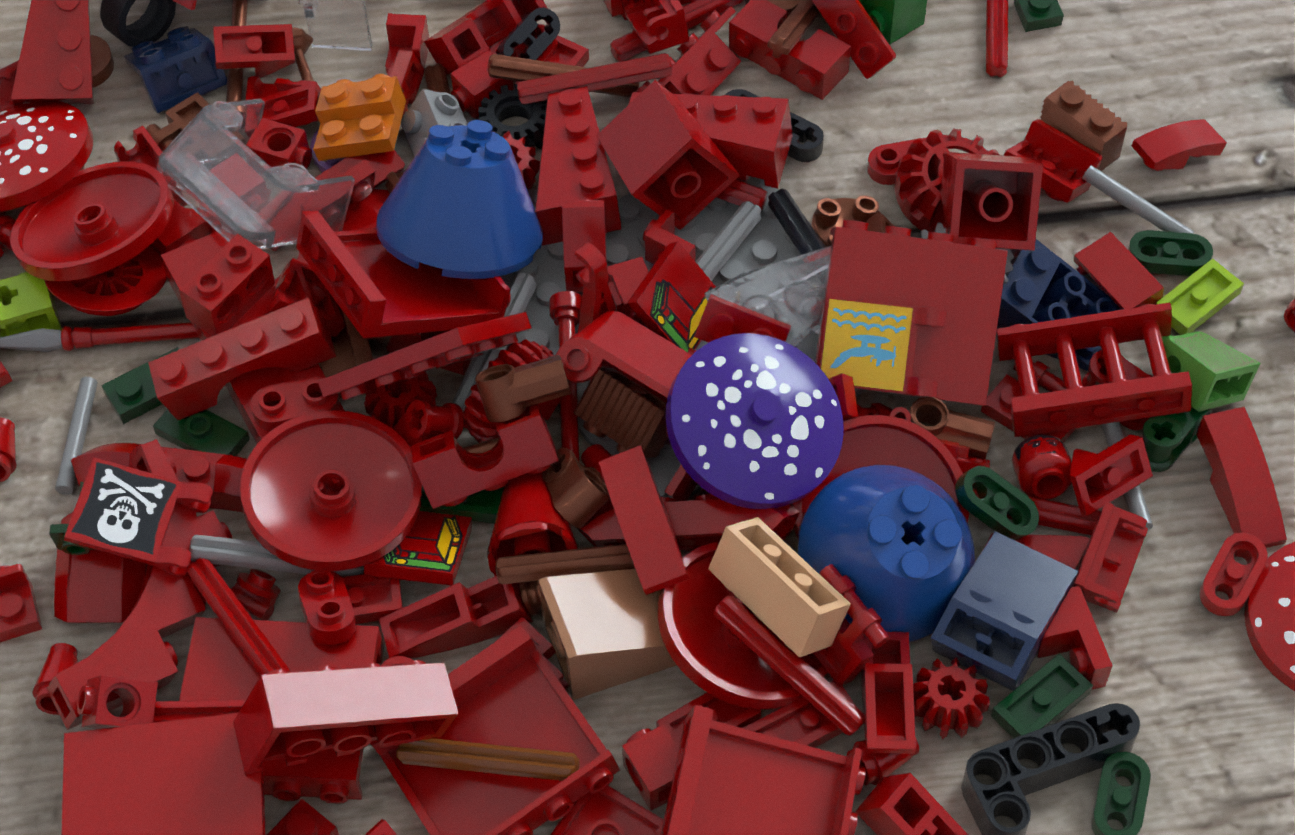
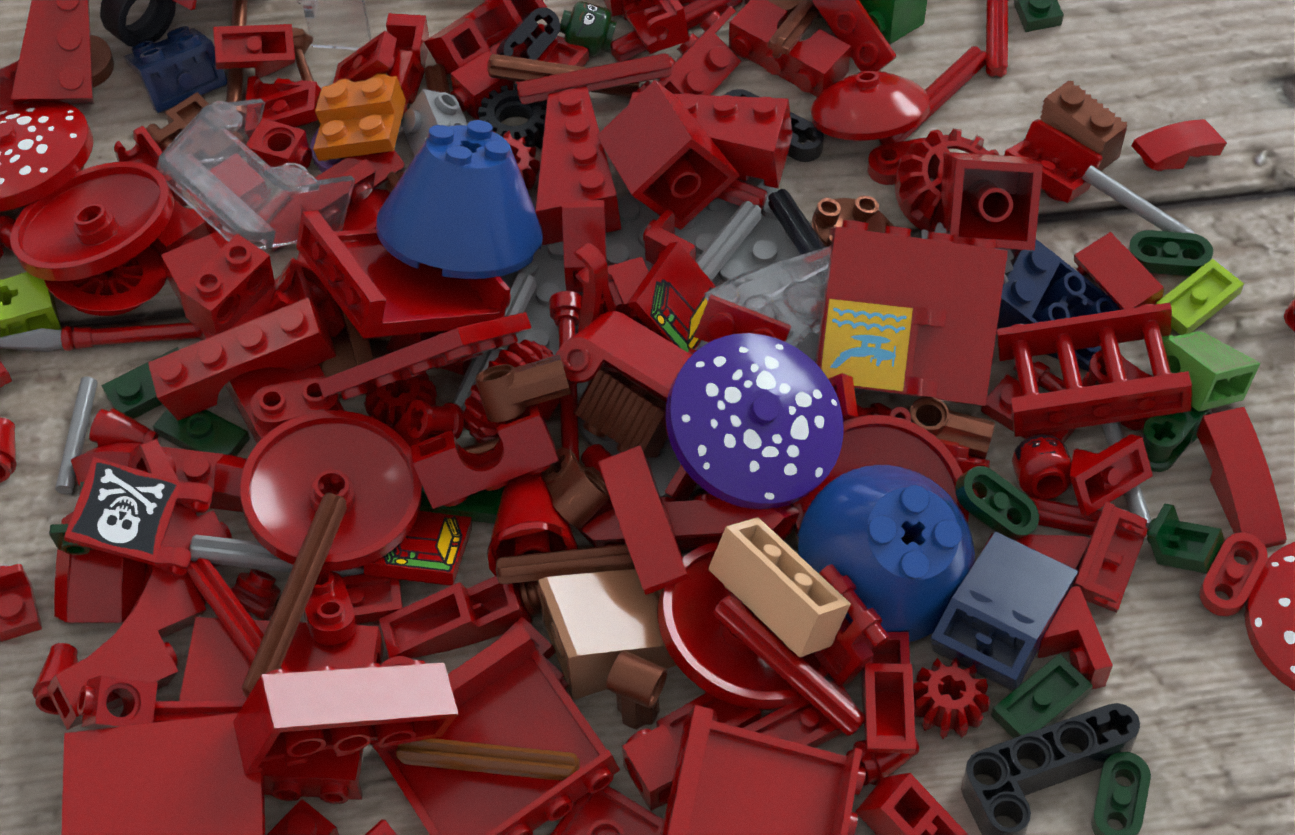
none -> red cone [89,408,159,446]
none -> copper axle [242,493,347,698]
none -> red plate [333,31,397,83]
none -> dark green head [560,1,617,57]
none -> copper piece [606,650,668,730]
none -> red dish [811,71,930,141]
none -> red axle [879,46,987,145]
none -> dark green bracket [1147,503,1225,574]

